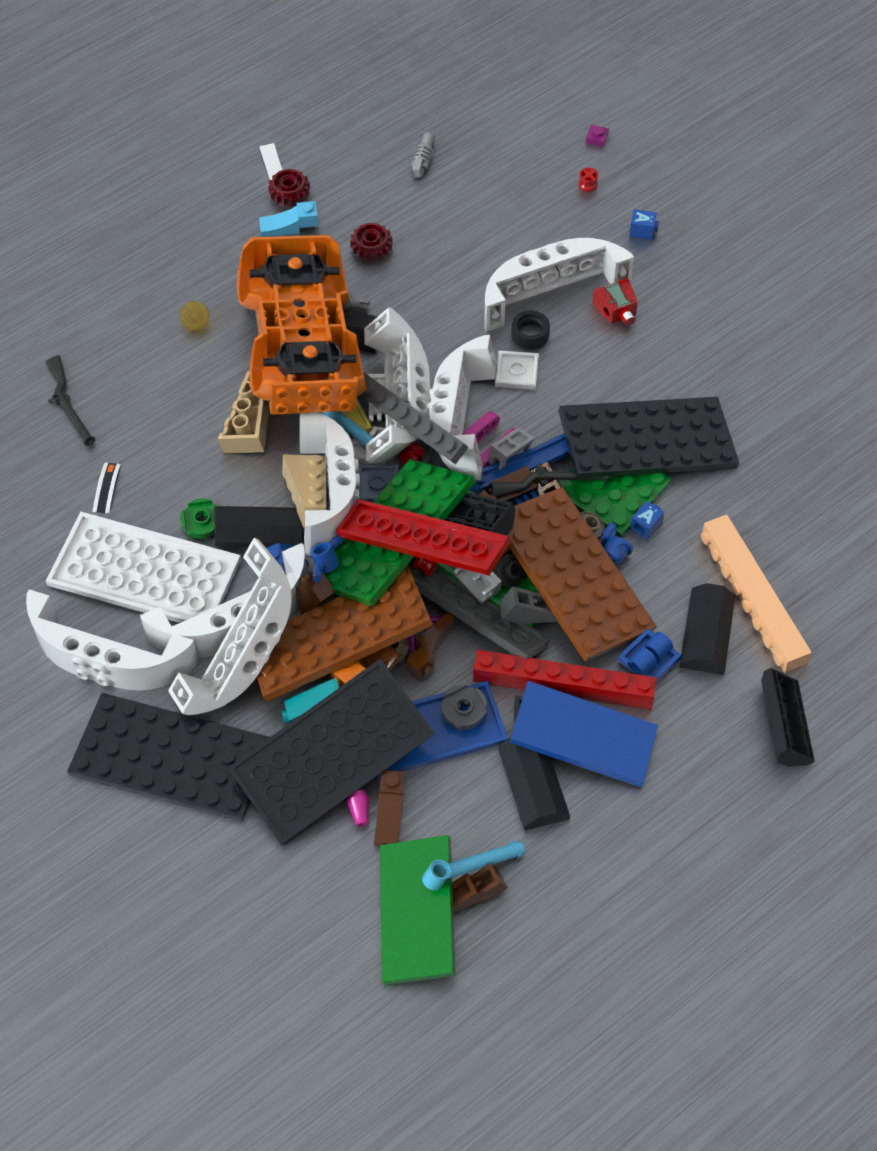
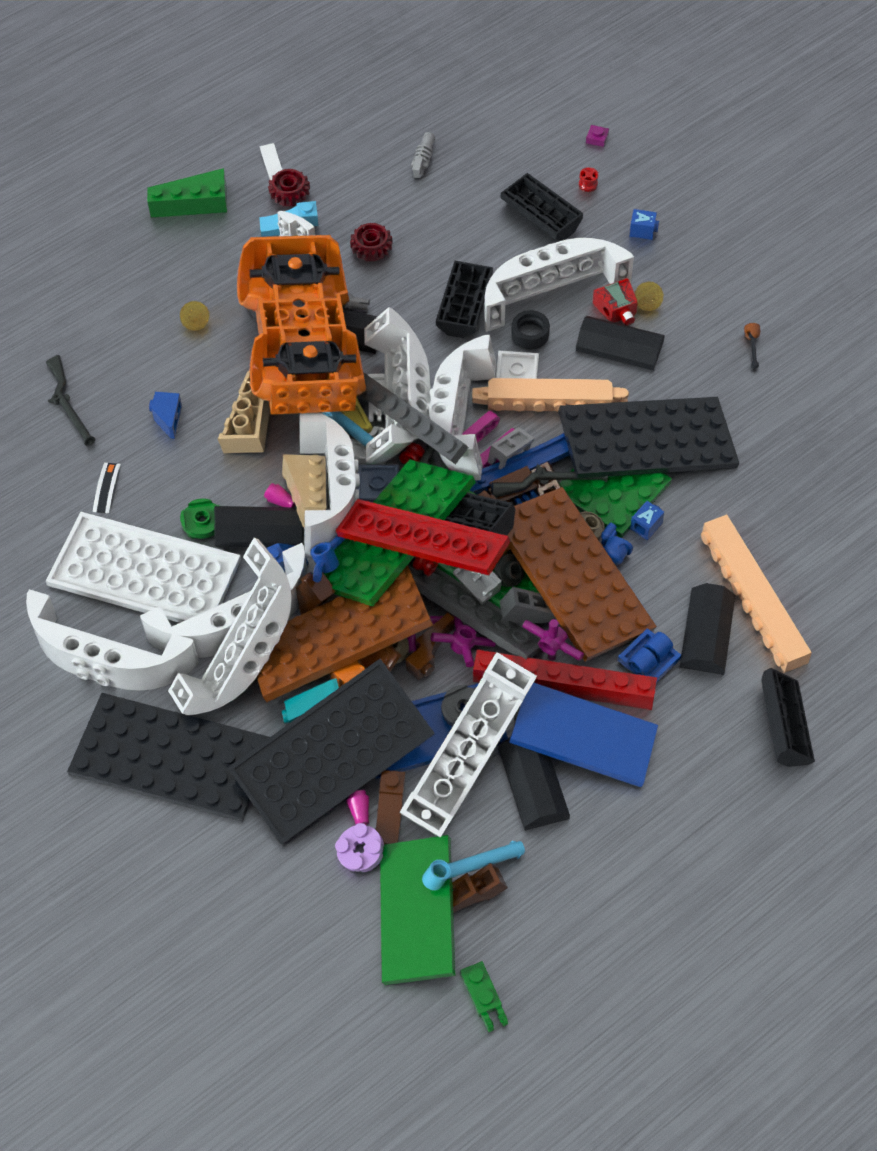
none -> green wedge [147,168,227,218]
none -> blue slope [149,392,182,439]
none -> dark pink cone [264,483,295,508]
none -> white slope [277,211,315,236]
none -> lavender plate [335,823,384,873]
none -> white slope [399,652,537,838]
none -> magenta bar [430,615,496,667]
none -> black piece [436,260,493,338]
none -> green hinge [460,961,508,1032]
none -> light nougat hinge [472,378,629,412]
none -> black piece [500,173,583,241]
none -> magenta bar [522,619,584,661]
none -> black piece [576,316,665,371]
none -> clear yellow plate [634,281,664,311]
none -> hinge [744,323,761,369]

